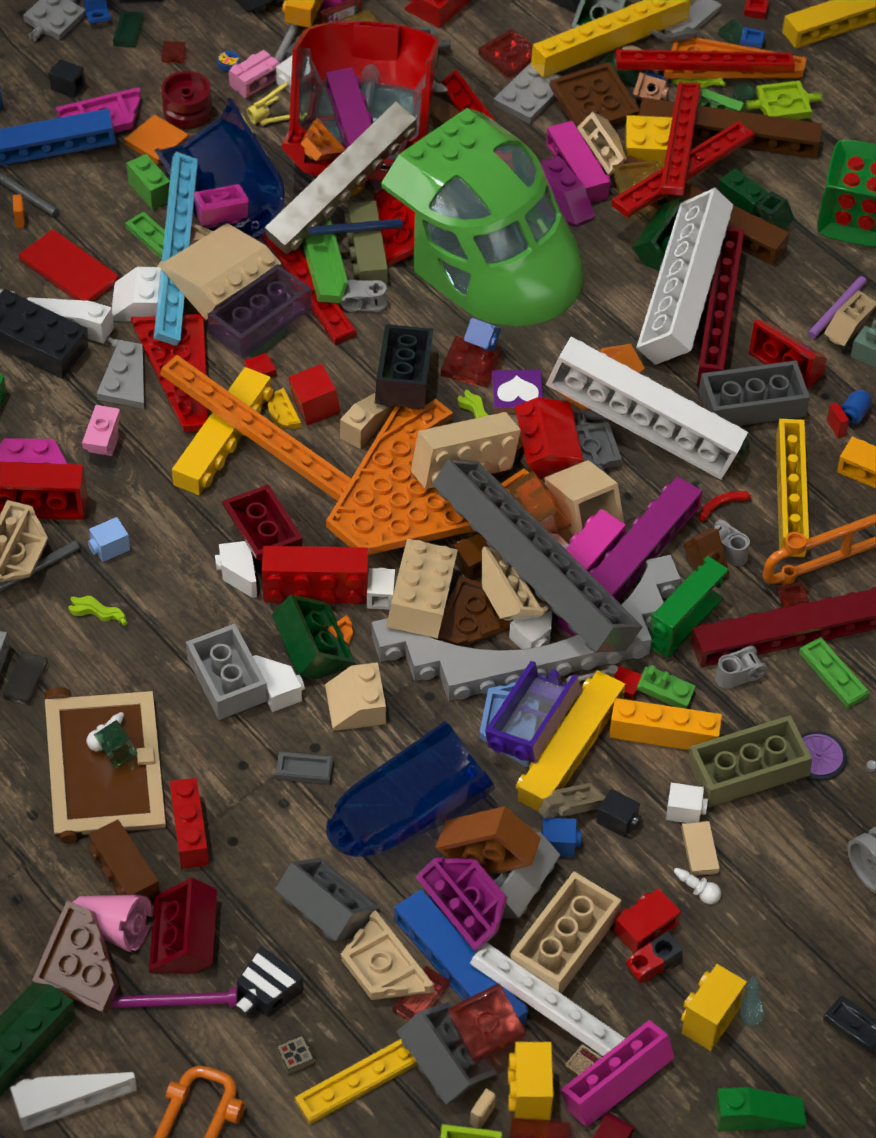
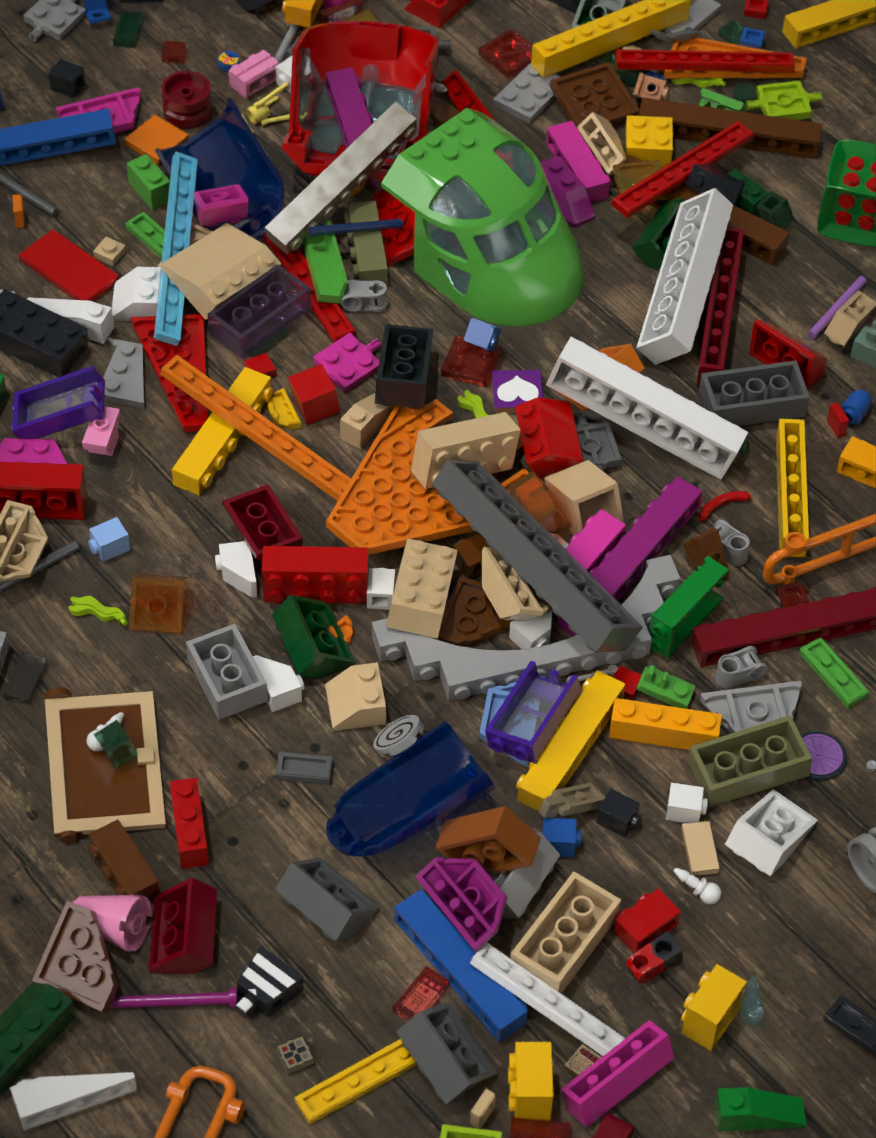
orange wing [301,117,346,161] -> none
tan wing [341,910,434,1000] -> none
clear red plate [448,983,527,1062] -> none
red tile [660,82,701,195] -> none
none -> dark purple door [11,366,105,439]
none -> tan plate [93,237,126,266]
none -> clear orange slope [129,573,188,633]
none -> dark pink plate [313,333,382,393]
none -> light grey tile [373,715,424,757]
none -> black slope [686,164,745,205]
none -> light grey wing [700,681,802,734]
none -> white slope [725,789,818,876]

